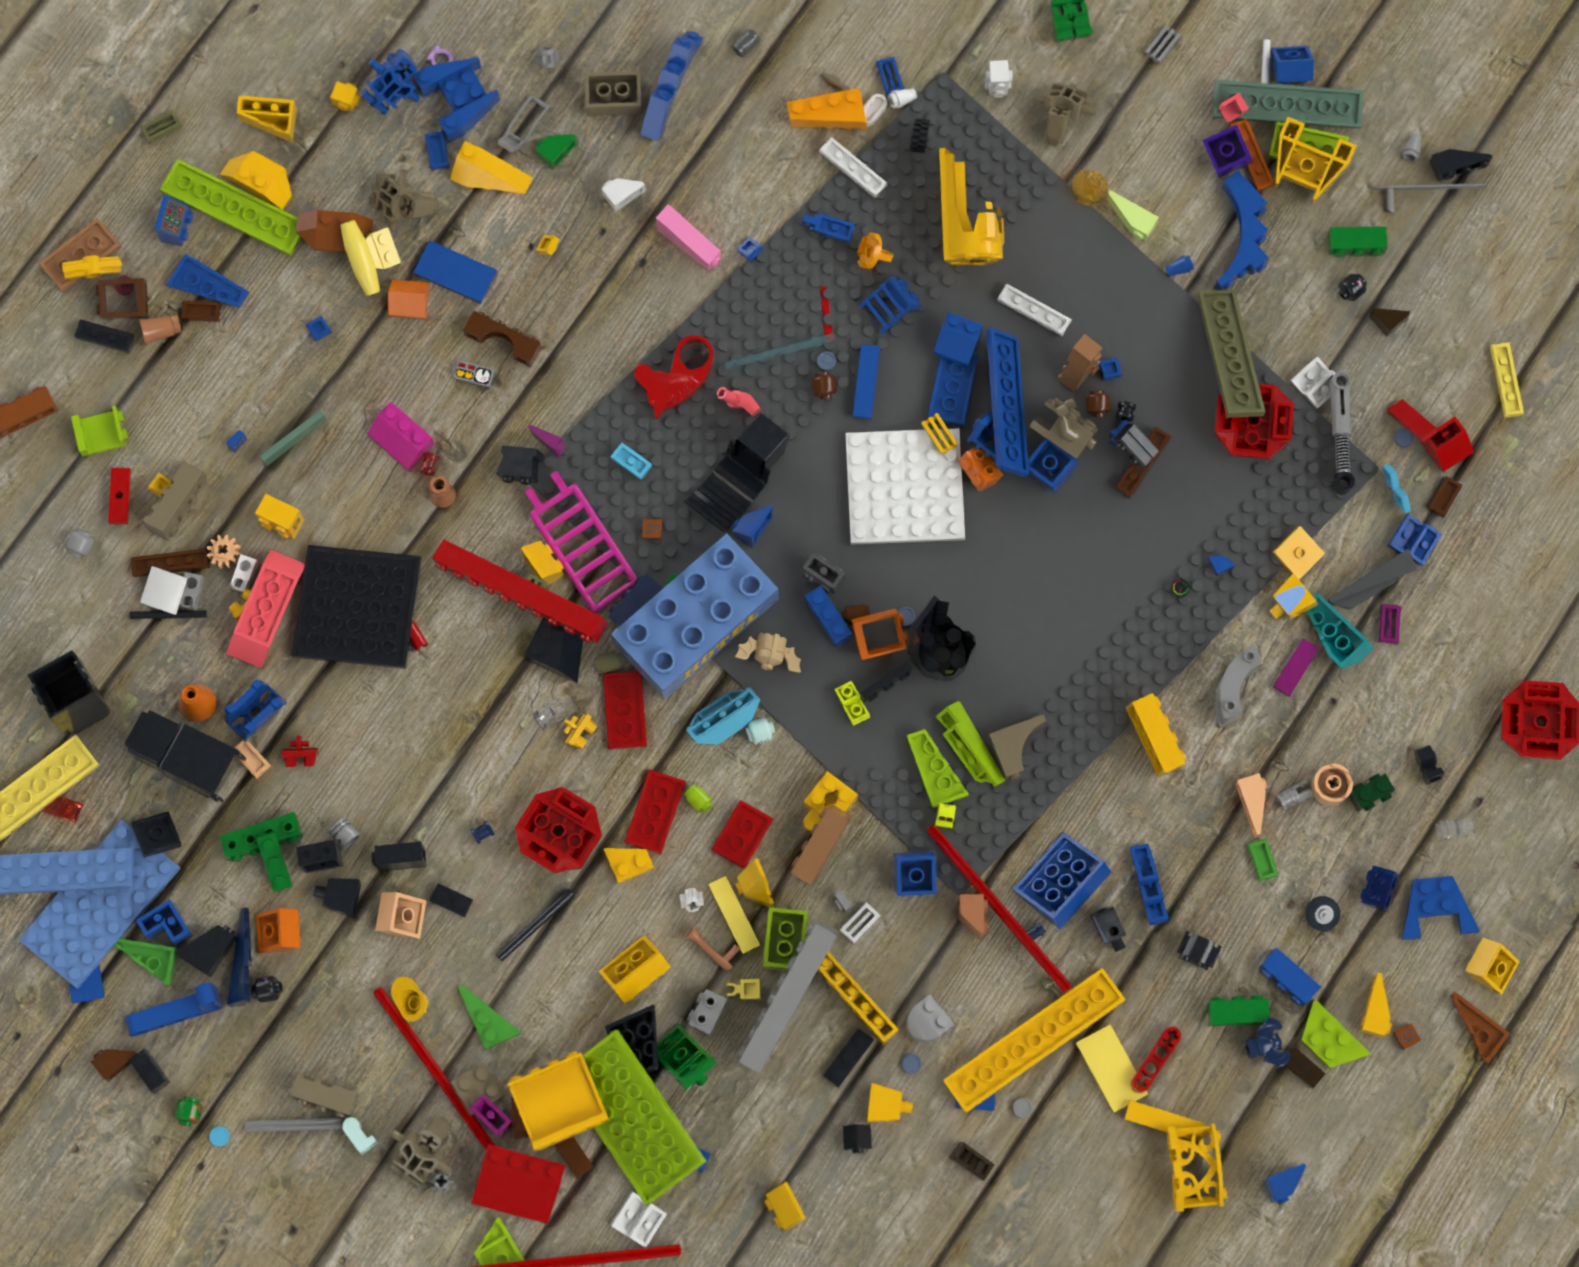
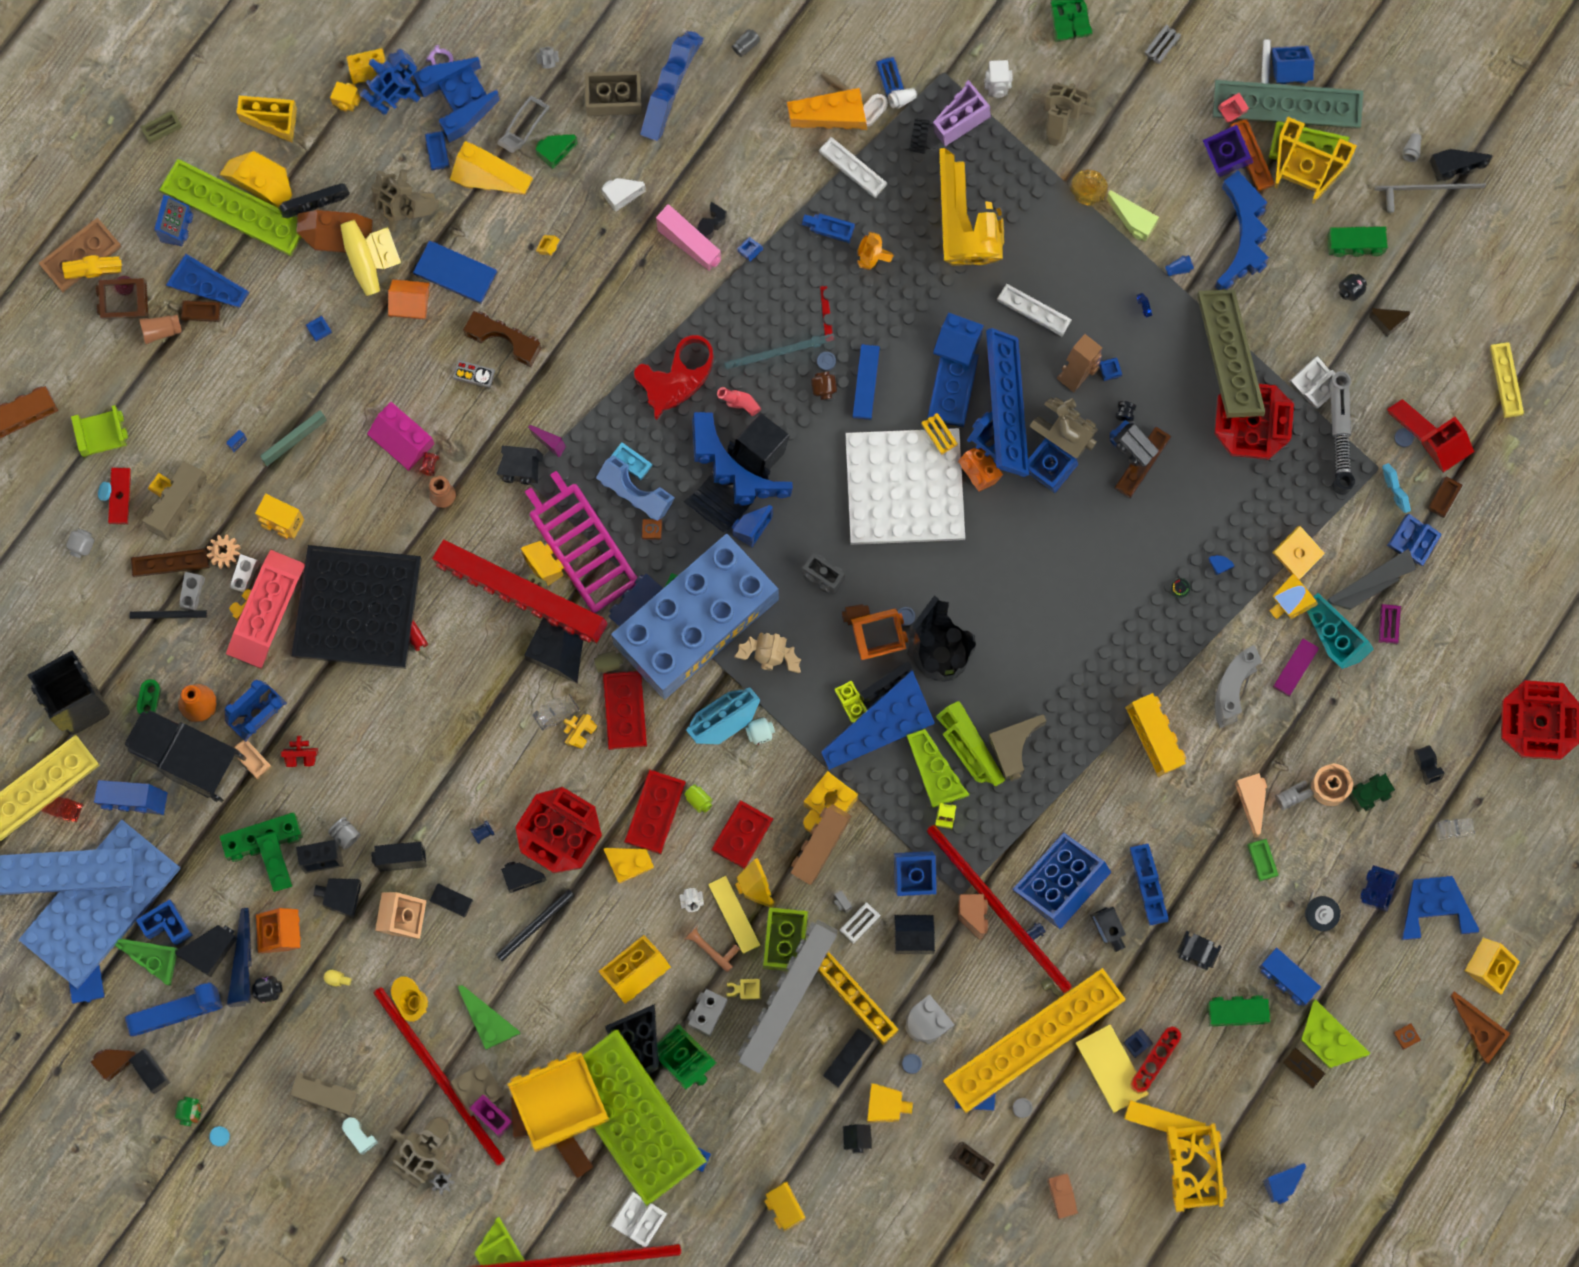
black plate [74,319,135,353] -> none
black plate [131,811,182,858] -> none
white slope [140,566,188,615] -> none
light grey axle [244,1117,343,1132] -> none
red slope [471,1144,565,1224] -> none
blue brick [805,586,852,648] -> none
blue plate [859,276,921,334] -> none
reddish brown head [1085,390,1111,417] -> none
dark blue animal [1244,1018,1290,1068] -> none
yellow slope [1360,973,1392,1038] -> none
none -> blue wedge [94,780,168,815]
none -> medium azure piece [98,482,111,501]
none -> green plate [136,679,161,714]
none -> black beam [278,183,350,218]
none -> light yellow cylinder [324,970,351,987]
none -> yellow brick [346,48,386,84]
none -> black slope [501,861,547,894]
none -> medium blue arch [596,455,675,521]
none -> blue arch [692,412,793,505]
none -> black leg [698,202,727,240]
none -> blue wing [821,670,935,770]
none -> black slope [894,915,935,954]
none -> lavender wedge [933,80,991,146]
none -> nougat slope [1047,1173,1078,1219]
none -> dark blue slope [1123,1029,1153,1058]
none -> clear blue tile [1136,293,1152,318]

